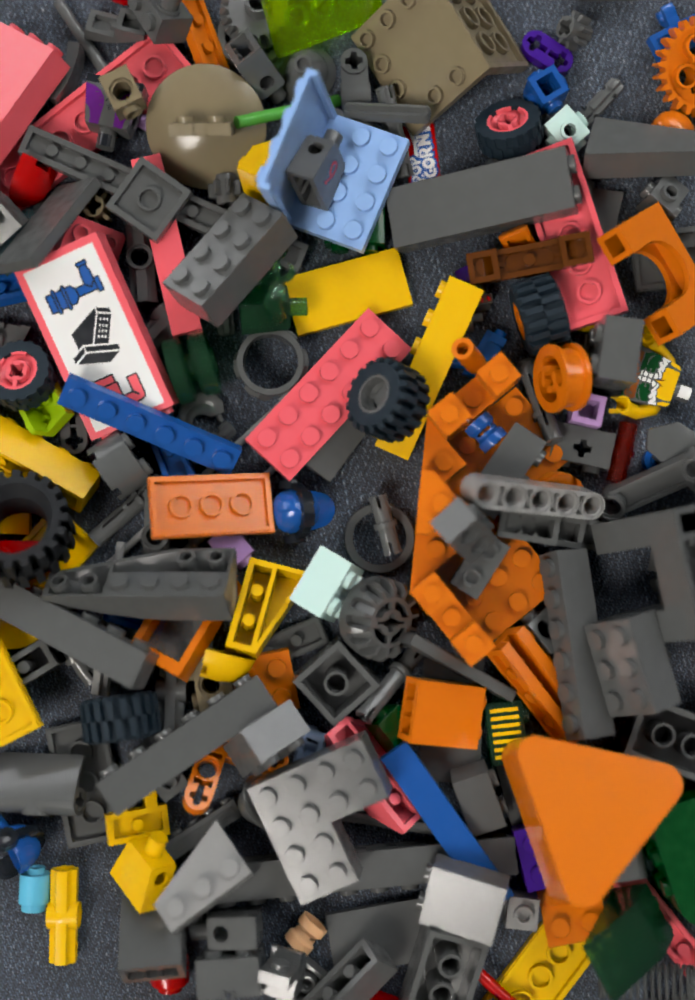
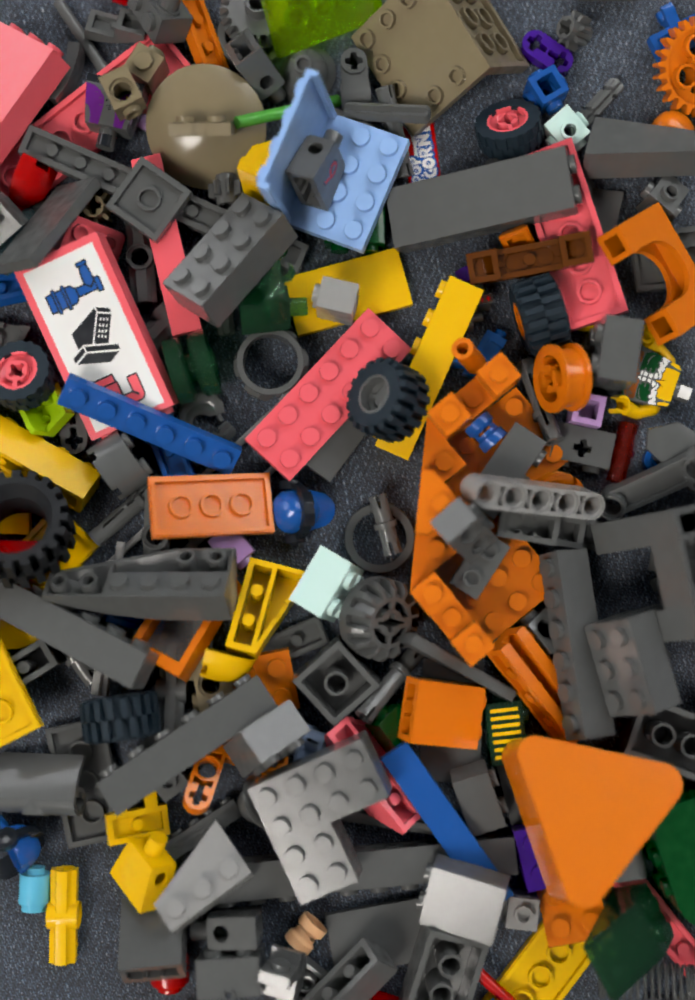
none -> dark tan brick [124,42,170,95]
none -> light grey brick [311,276,359,326]

